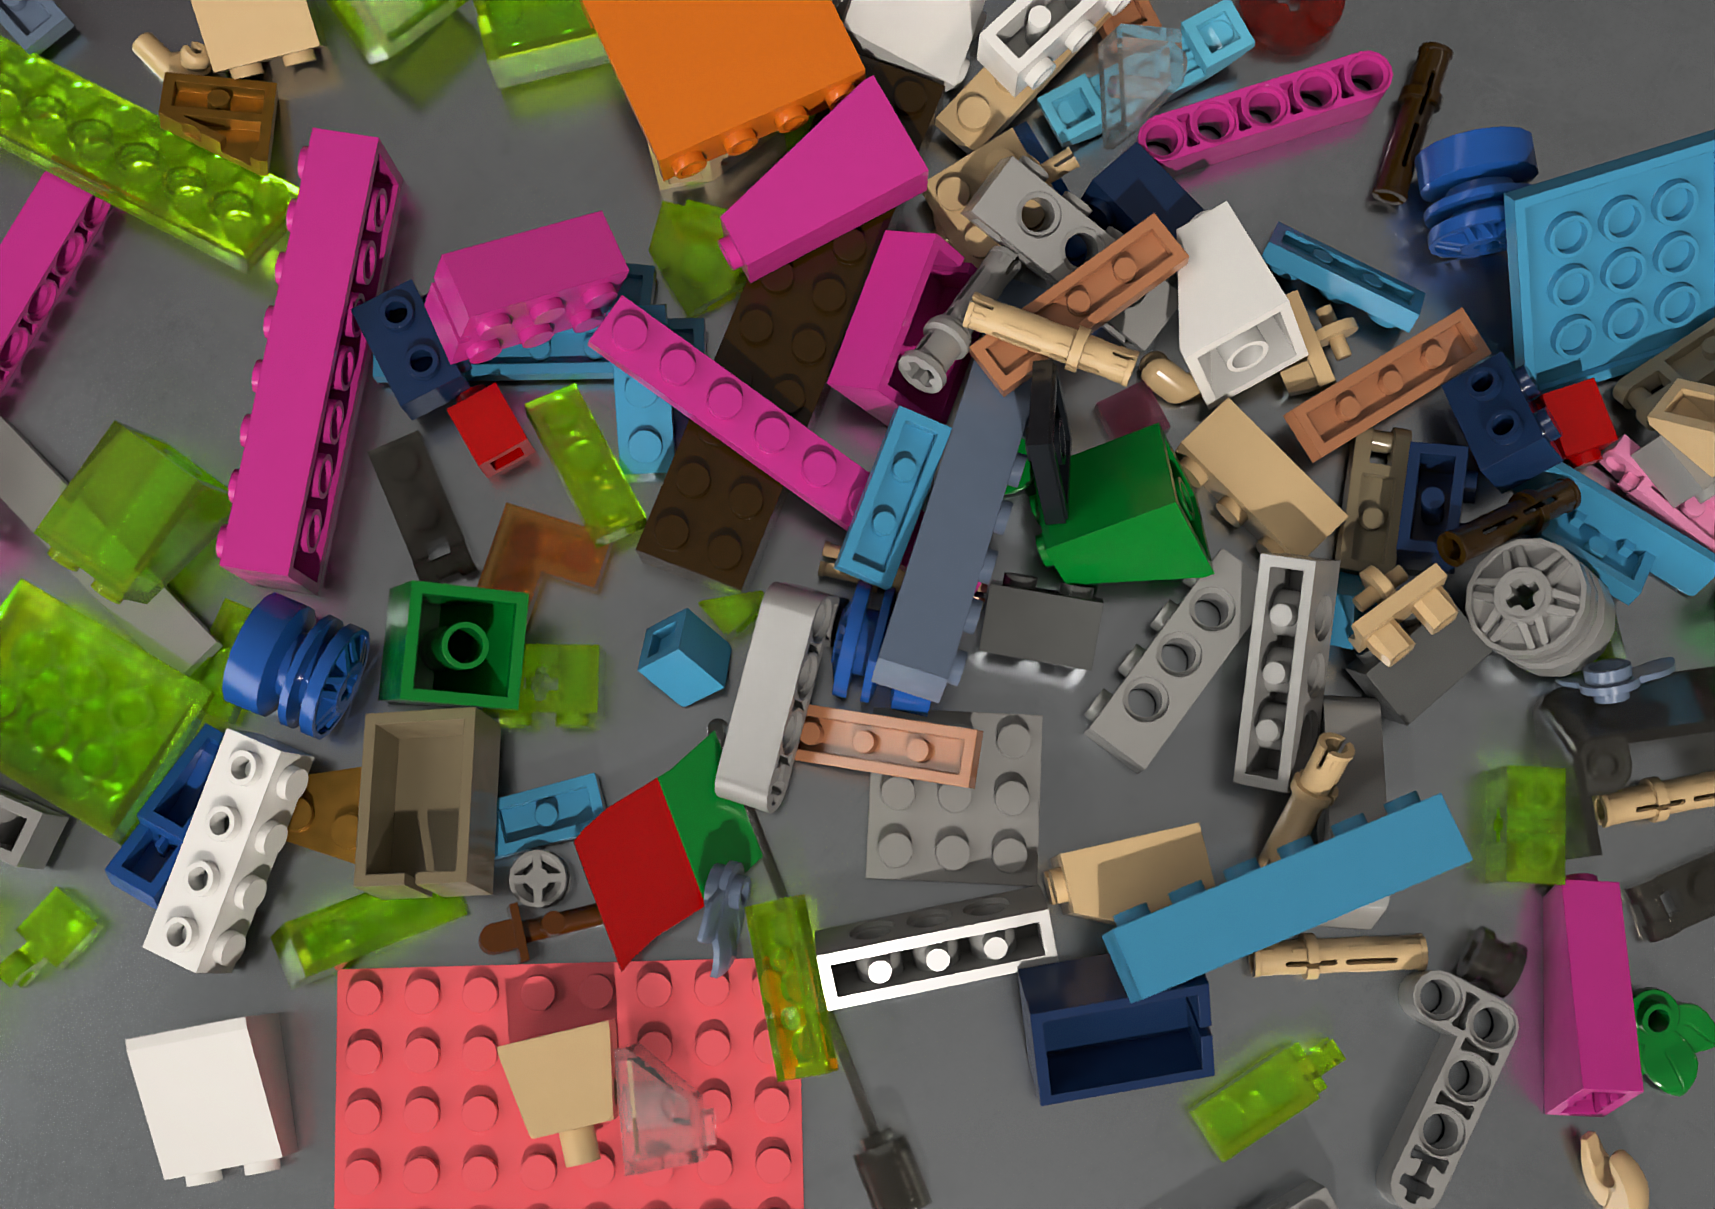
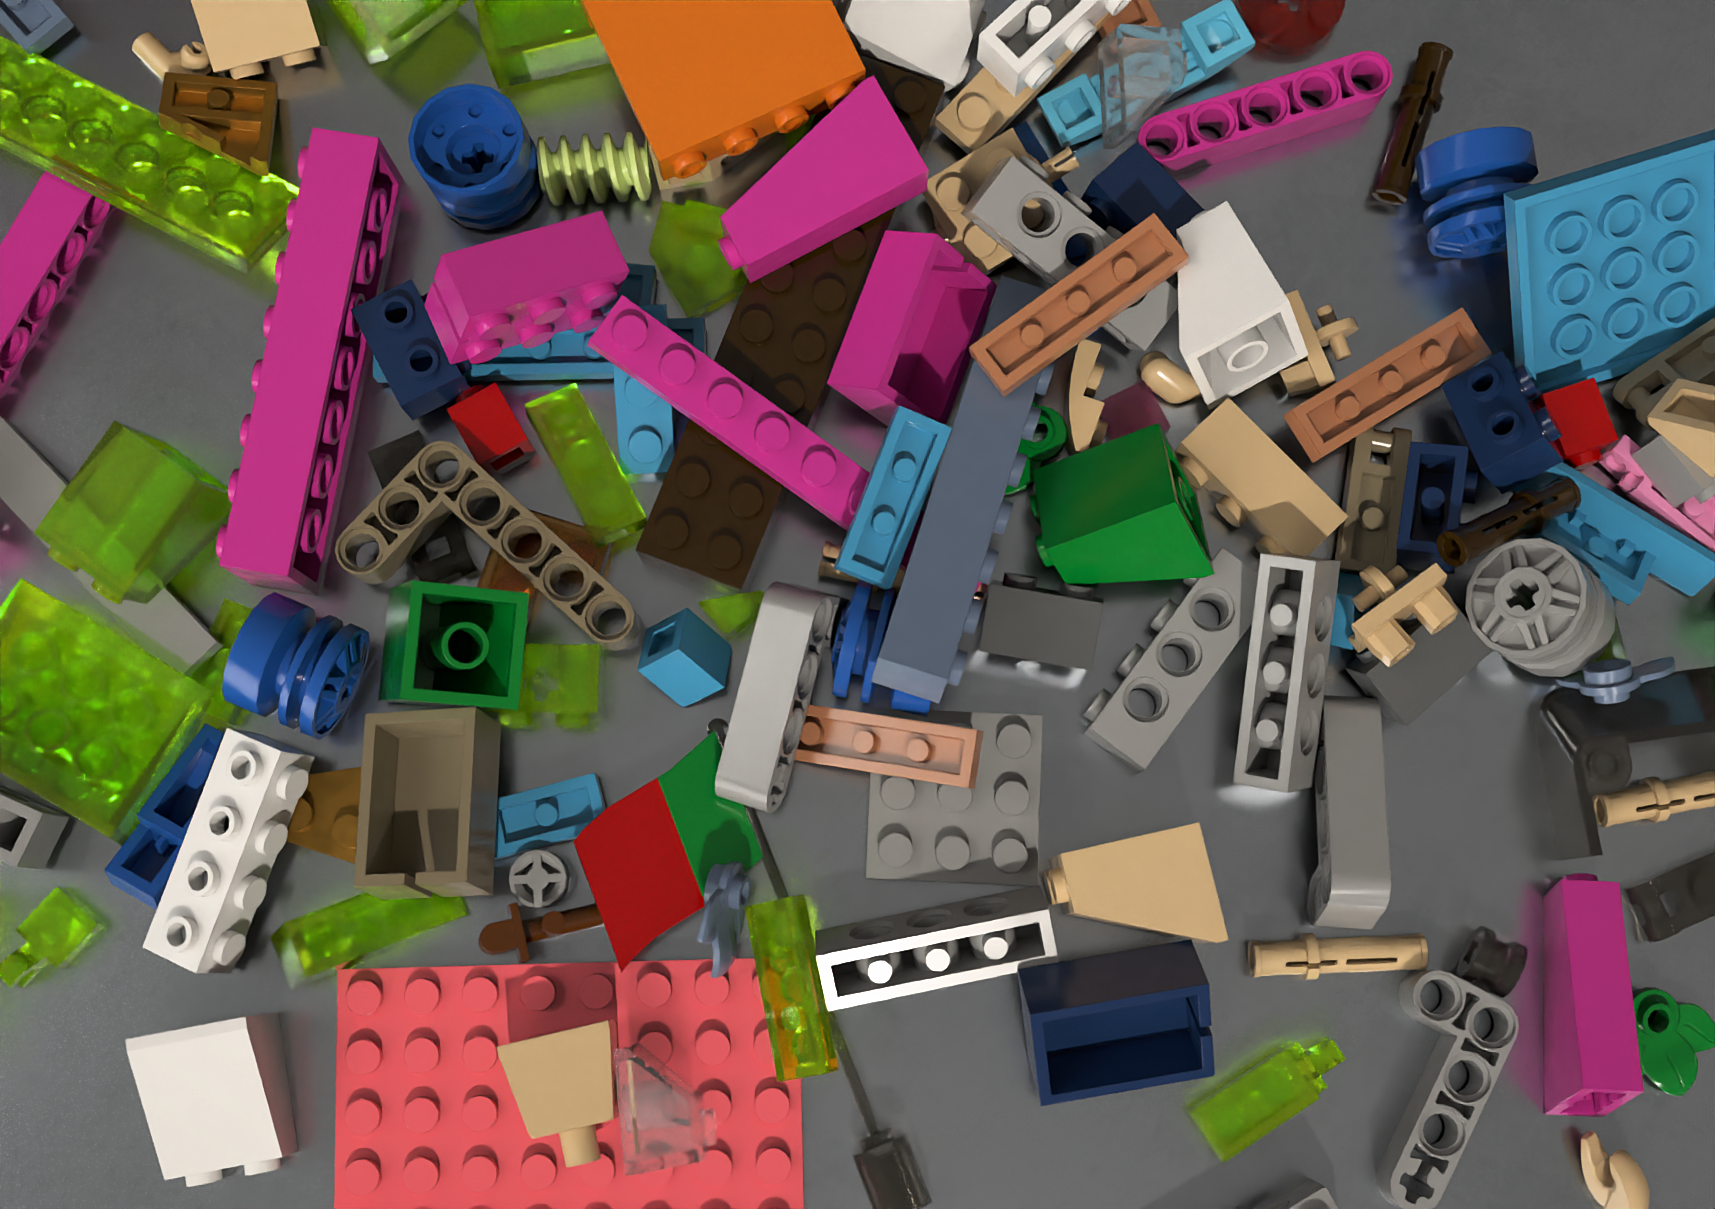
light grey pin [898,245,1021,393] -> none
tan pin [962,291,1140,387] -> none
black plate [1025,359,1072,525] -> none
dark azure brick [1102,790,1473,1004] -> none
tan pin [1257,732,1355,867] -> none
dark azure plate [1261,221,1426,333] -> none
clear neon green brick [1486,765,1566,887] -> none
none -> dark tan beam [335,440,640,651]
none -> blue wheel [408,83,541,230]
none -> yellowish green piece [537,131,653,206]
none -> tan slope [1064,339,1109,457]

